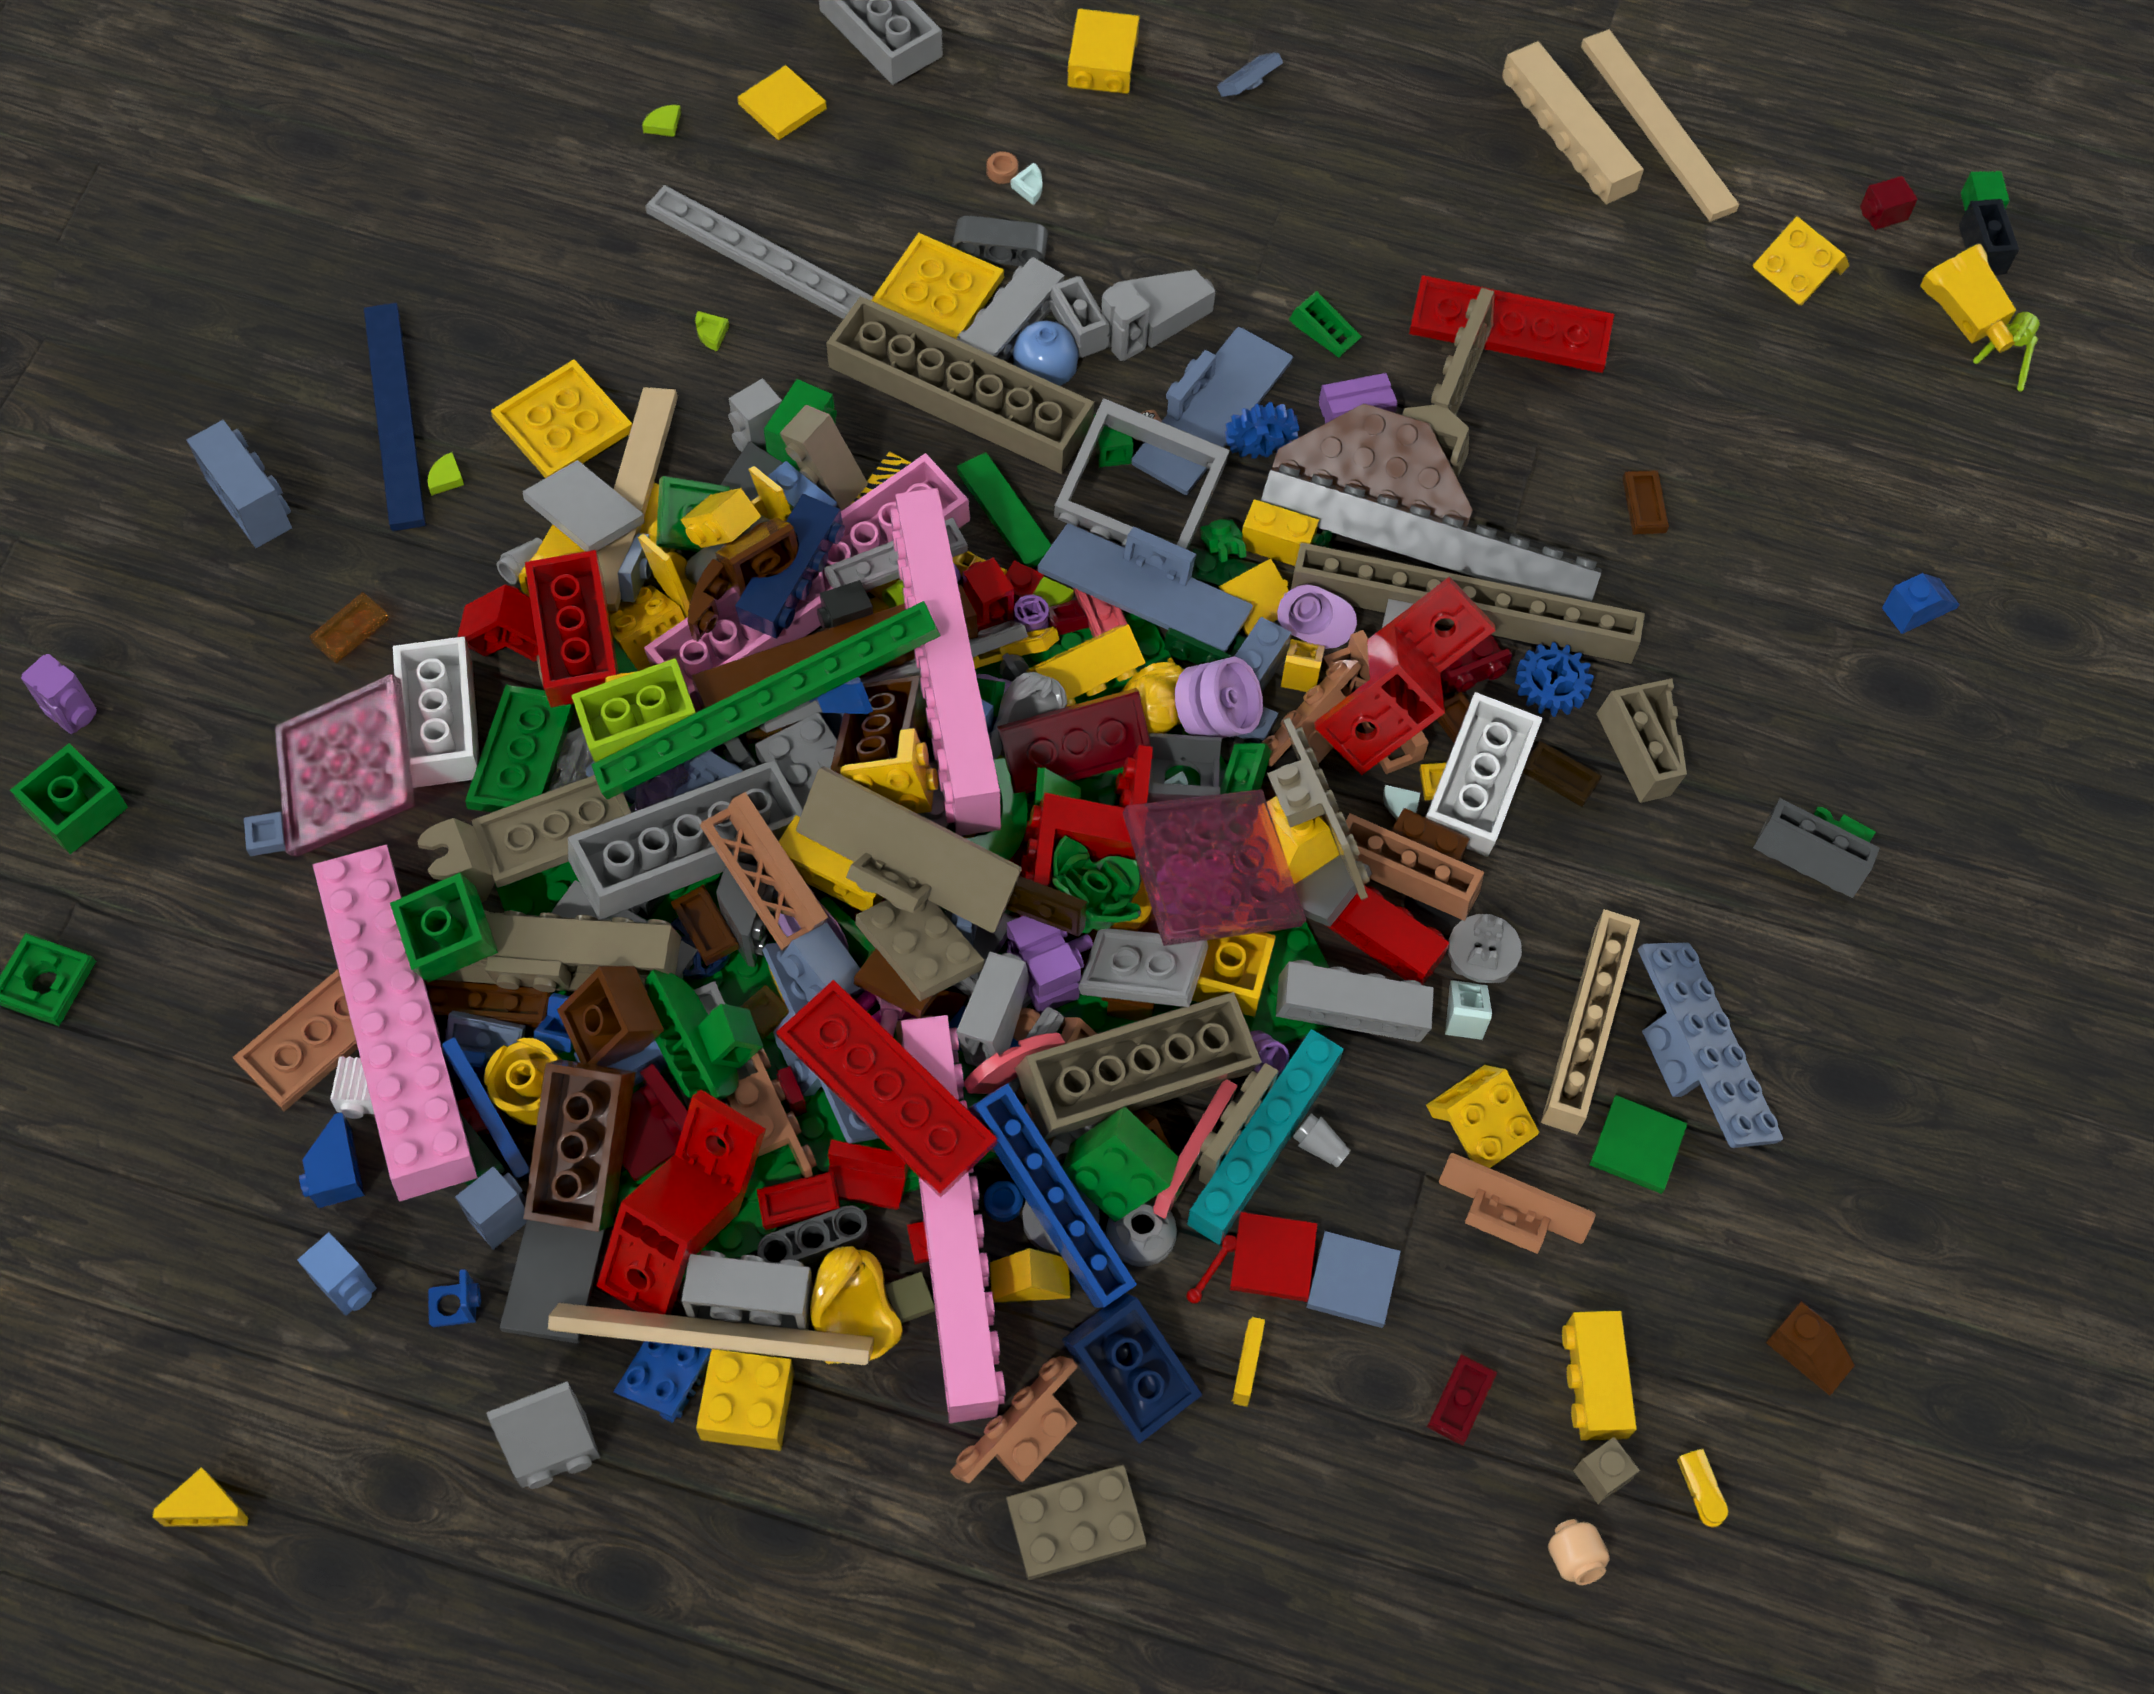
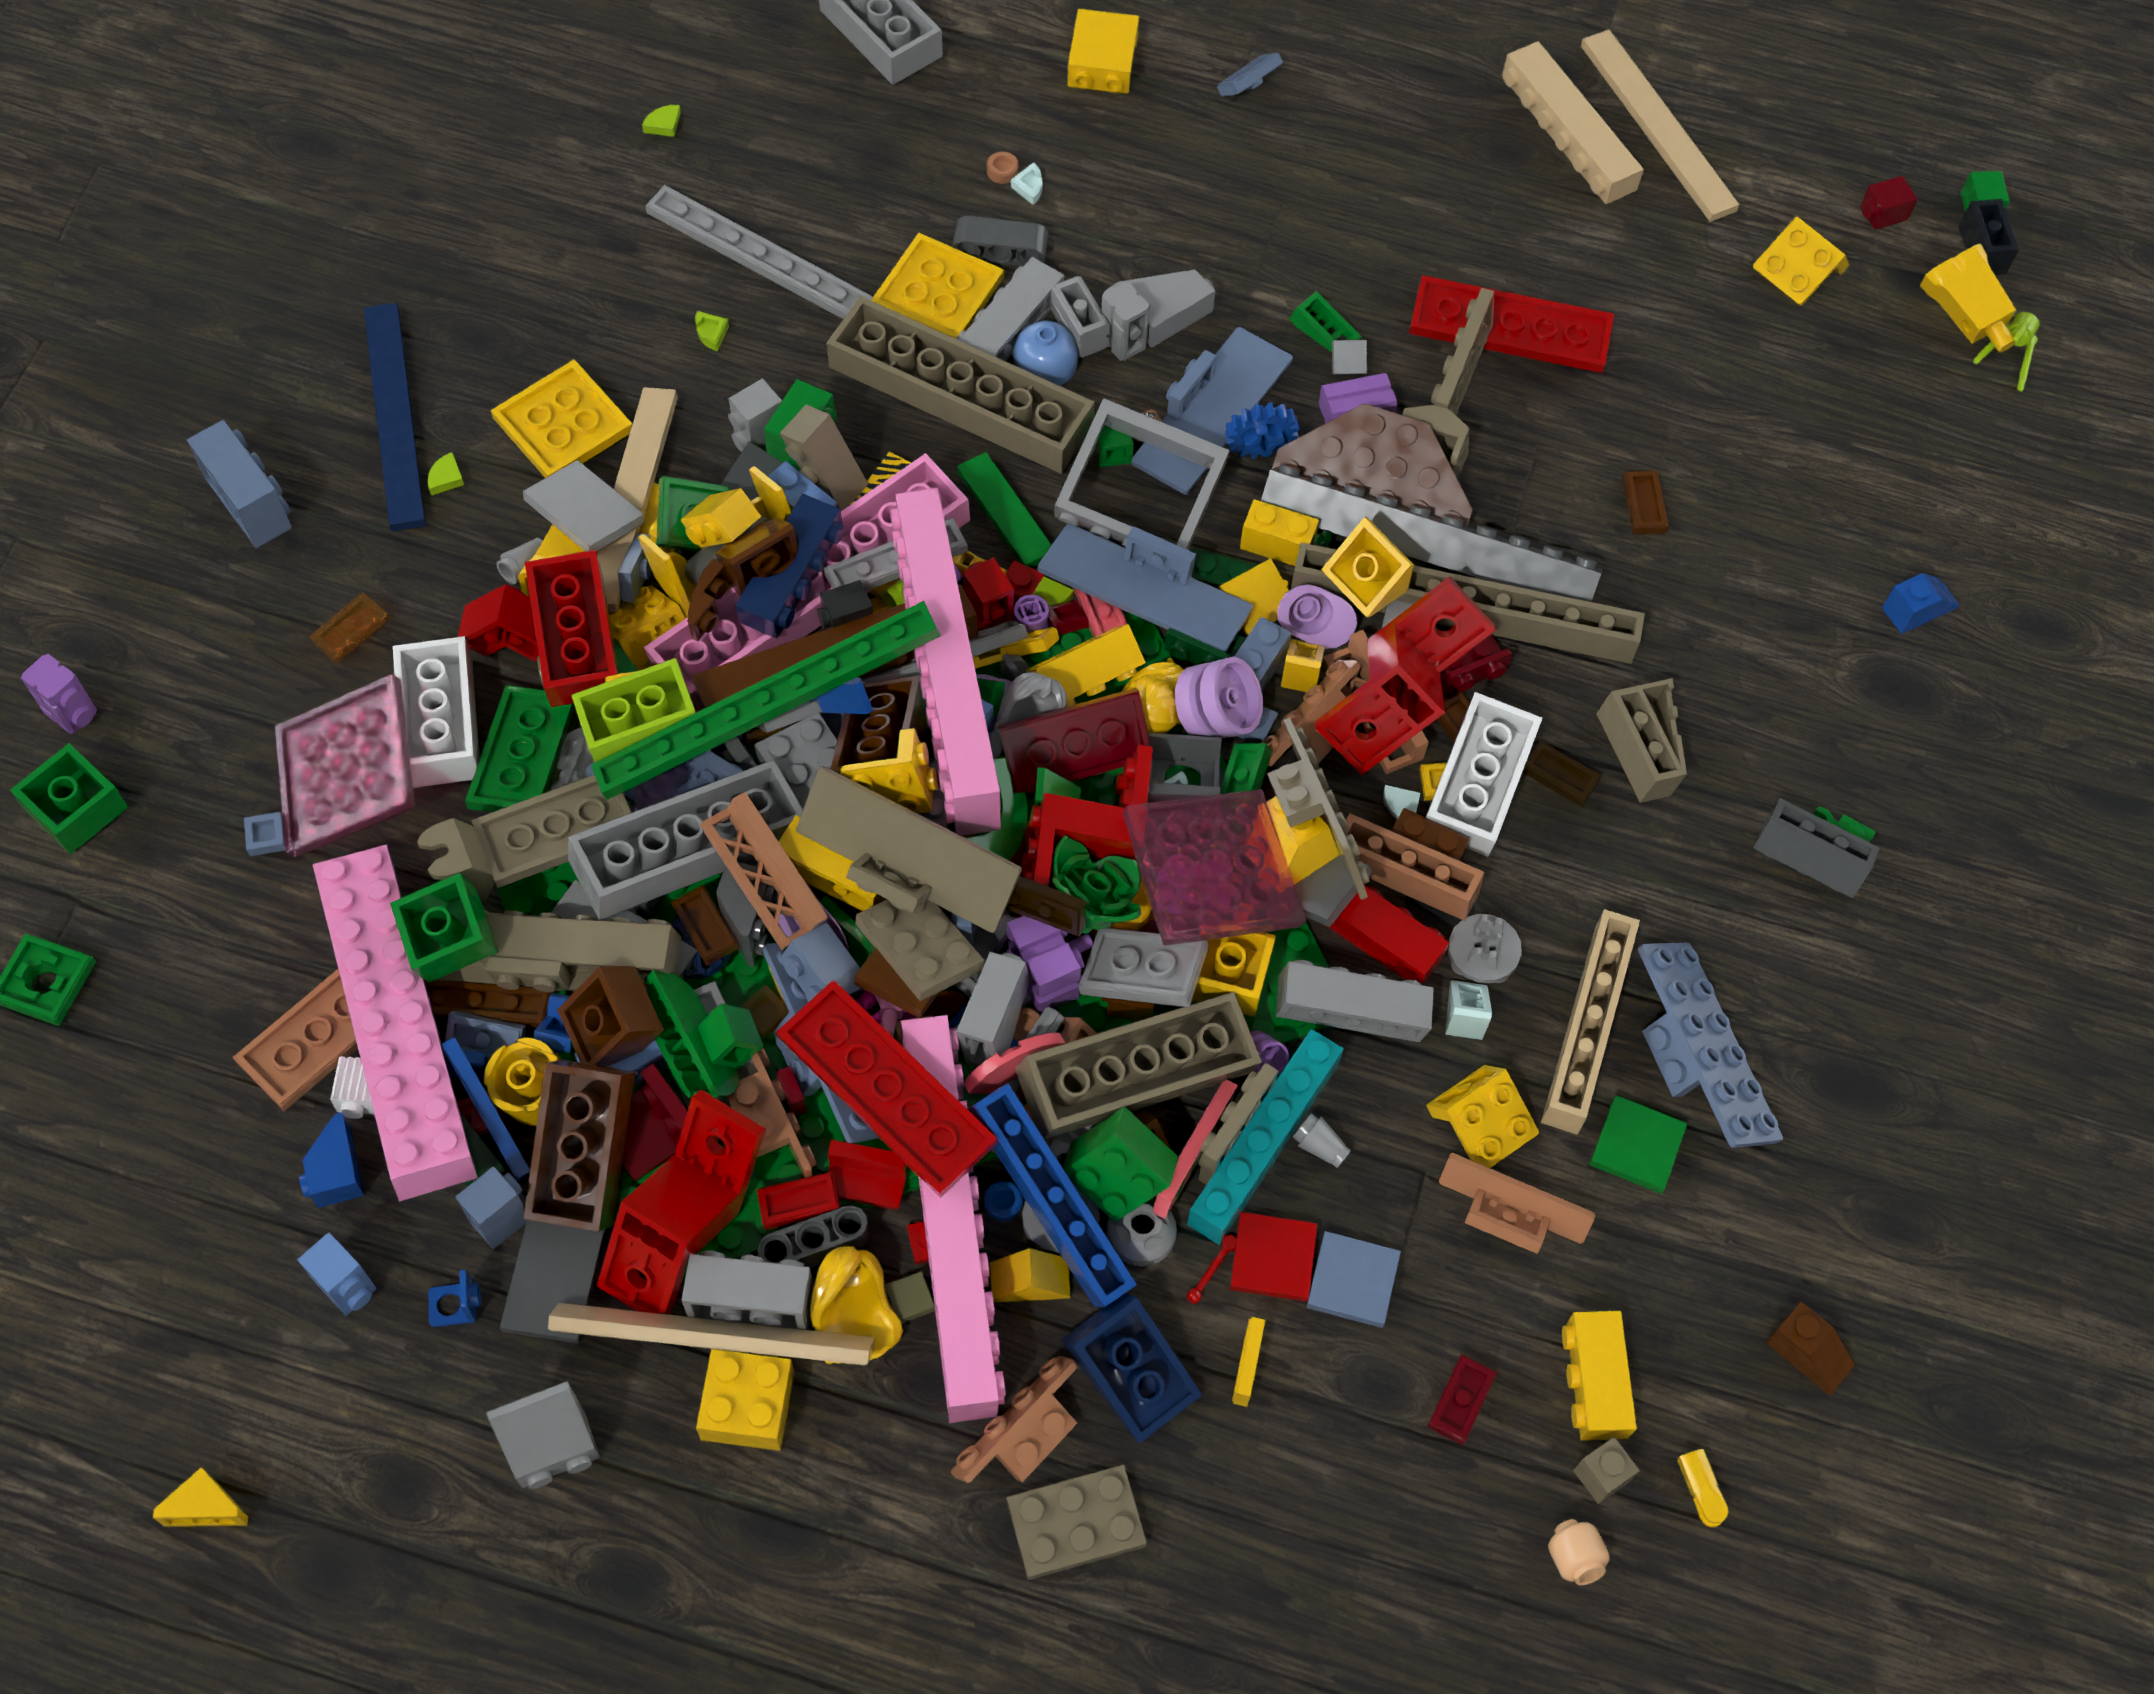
blue hinge [614,1341,713,1423] -> none
yellow tile [738,65,827,141] -> none
green plate [1200,519,1247,562] -> none
blue gear [1515,642,1594,717] -> none
none -> yellow slope [1321,517,1414,617]
none -> light grey tile [1332,340,1367,375]

